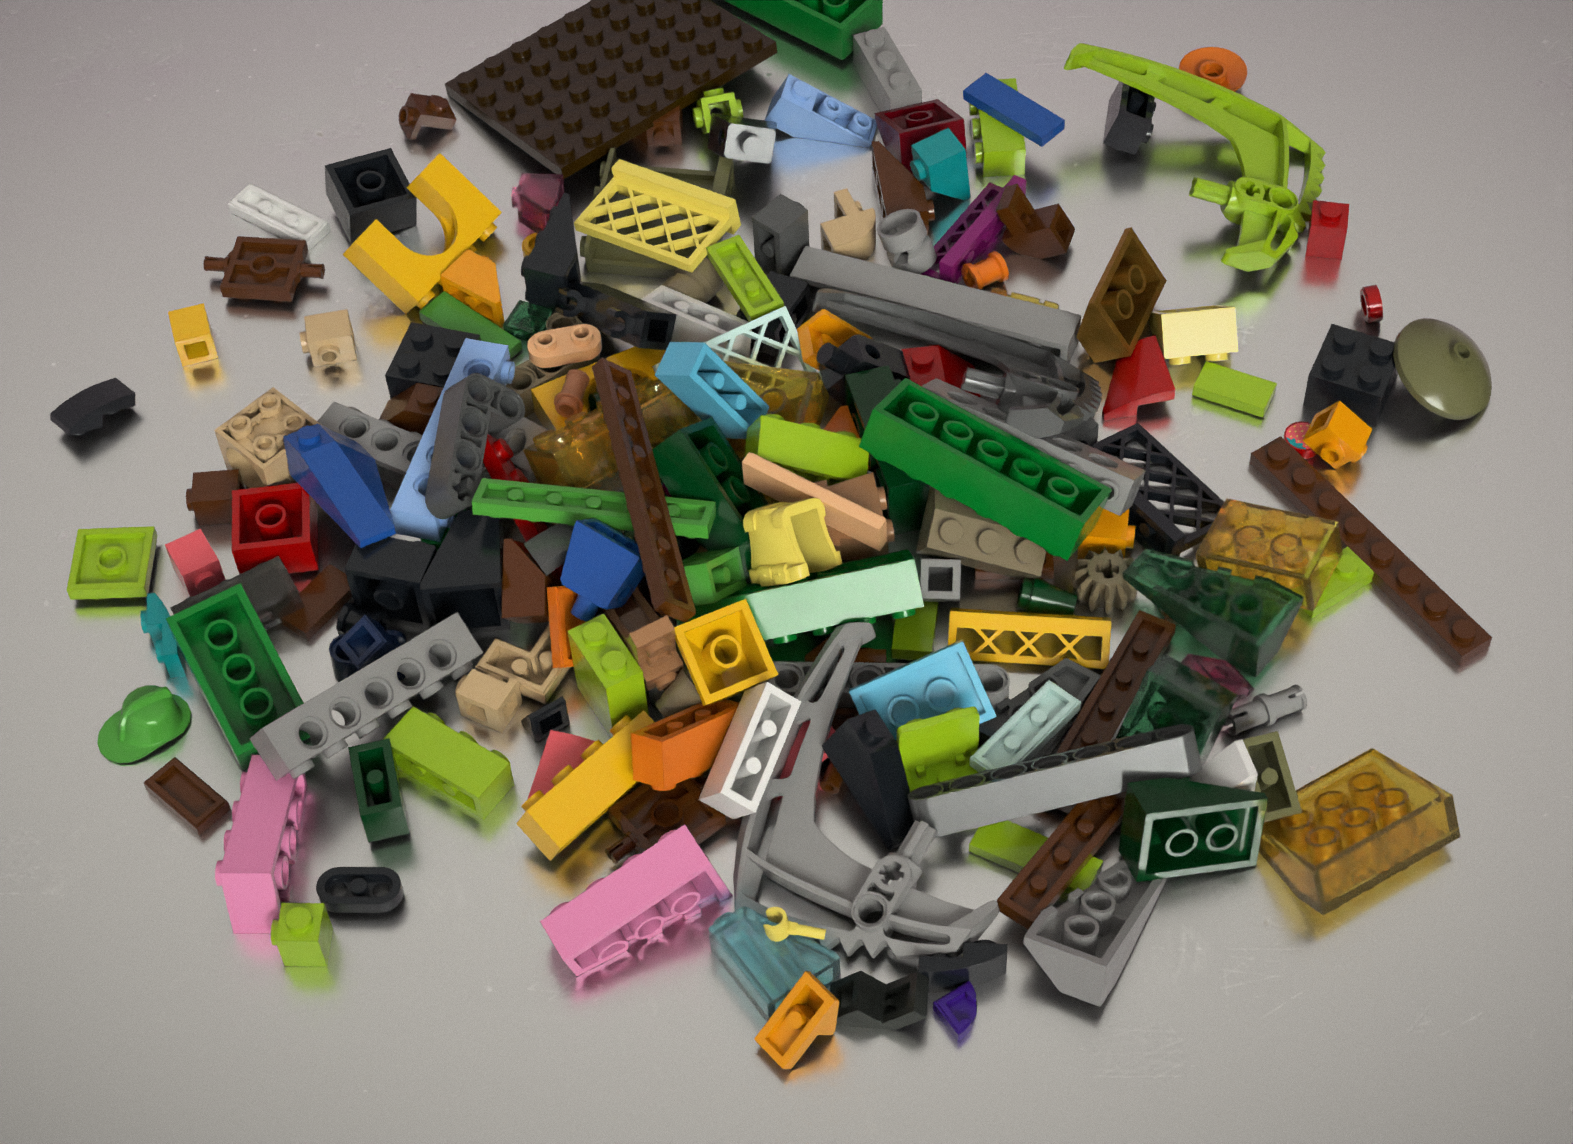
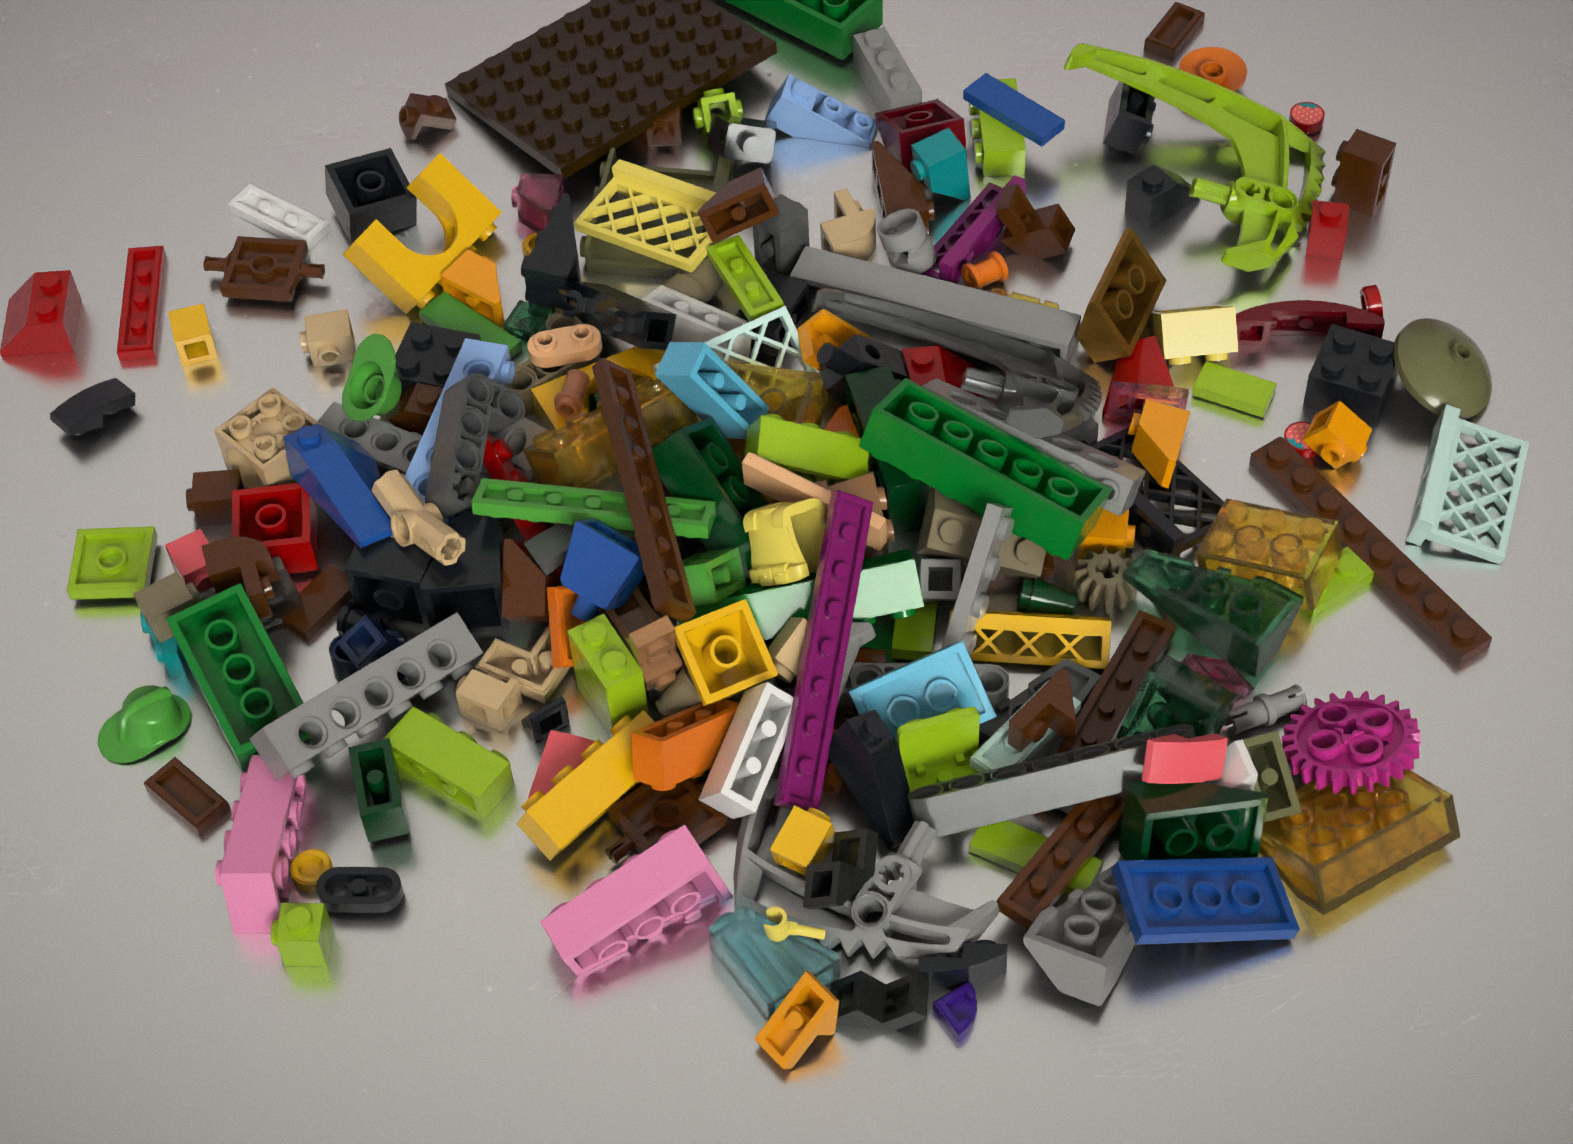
none -> red slope [0,270,81,357]
none -> red tile [117,246,166,361]
none -> dark tan brick [133,571,202,643]
none -> reddish brown brick [202,536,280,619]
none -> yellow tile [290,849,334,893]
none -> bright green piece [342,333,402,422]
none -> tan piece [371,469,465,566]
none -> reddish brown slope [698,167,779,244]
none -> tan brick [768,617,808,683]
none -> yellow brick [770,805,835,878]
none -> magenta tile [774,490,874,811]
none -> pearl dark grey slope [803,828,878,909]
none -> light grey plate [941,503,1014,656]
none -> reddish brown slope [1008,668,1076,753]
none -> clear pink slope [1105,381,1189,423]
none -> blue plate [1111,857,1300,945]
none -> black slope [1125,165,1199,230]
none -> light orange slope [1128,399,1191,488]
none -> coral slope [1142,733,1228,784]
none -> reddish brown tile [1144,2,1205,60]
none -> dark red slope [1236,300,1385,346]
none -> dark pink gear [1282,691,1421,794]
none -> tile [1289,102,1325,134]
none -> reddish brown brick [1331,129,1396,216]
none -> light aqua fence [1406,404,1529,565]

